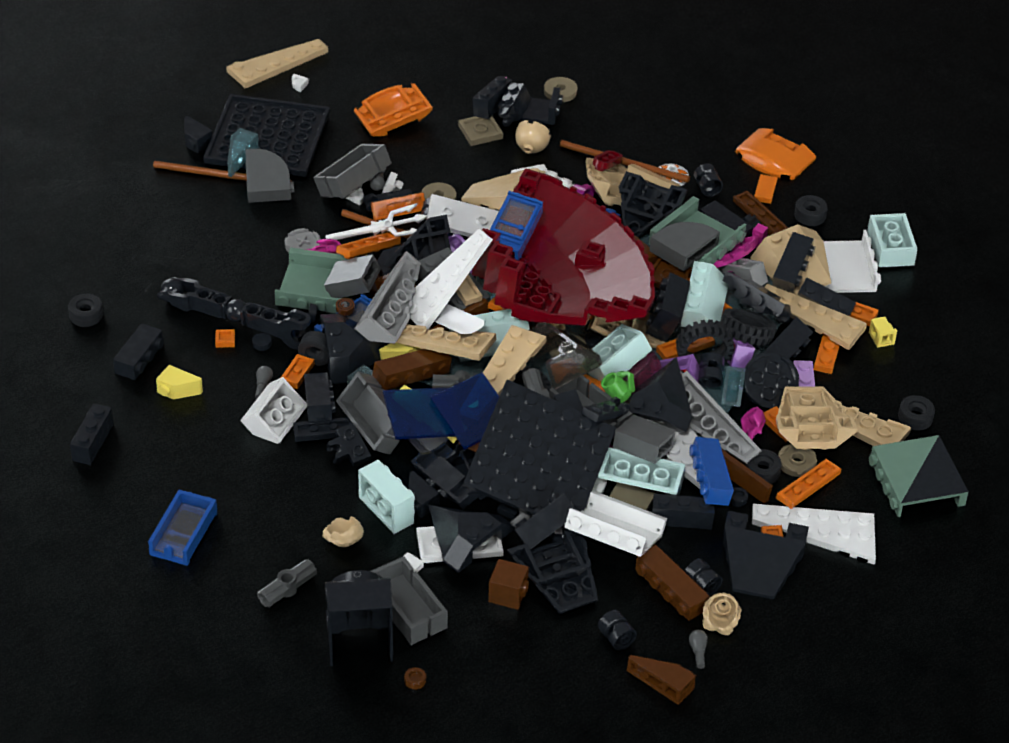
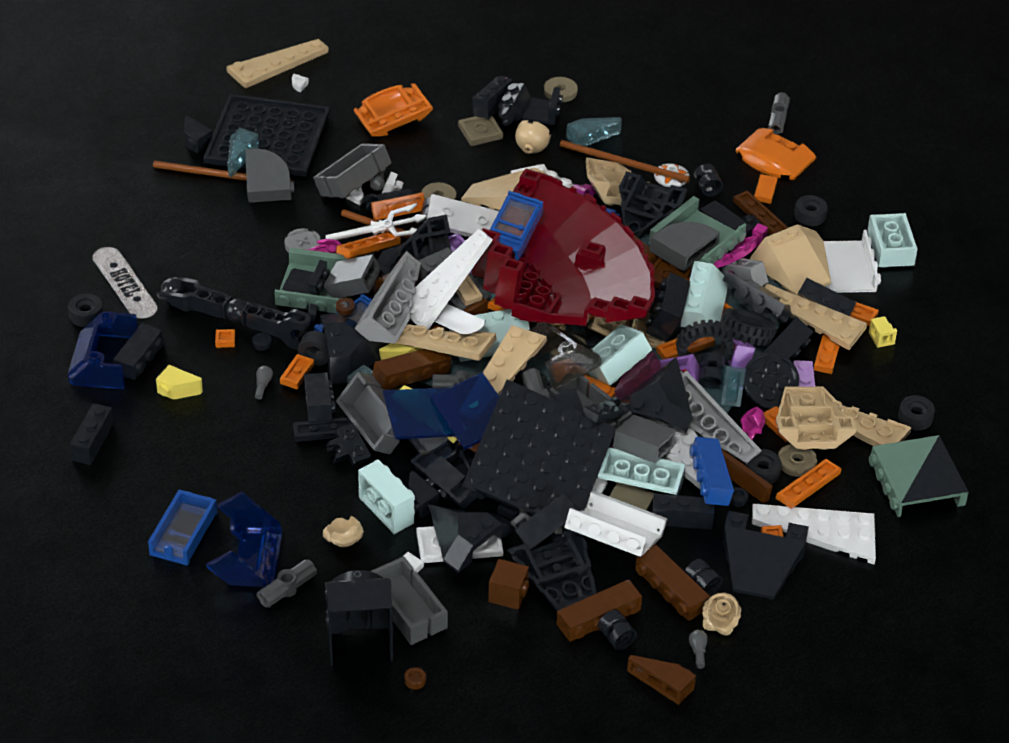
white slope [240,377,307,444] -> none
dark red plate [592,150,623,171] -> none
bright green piece [601,371,635,404] -> none
tan tile [626,164,680,188] -> none
black brick [773,232,816,293] -> none
none -> clear blue windscreen [68,312,138,389]
none -> sticker [93,247,157,318]
none -> clear blue windscreen [206,492,282,587]
none -> black bracket [282,260,330,296]
none -> reddish brown brick [556,579,642,642]
none -> clear light blue slope [566,117,622,146]
none -> dark grey piece [768,92,790,135]

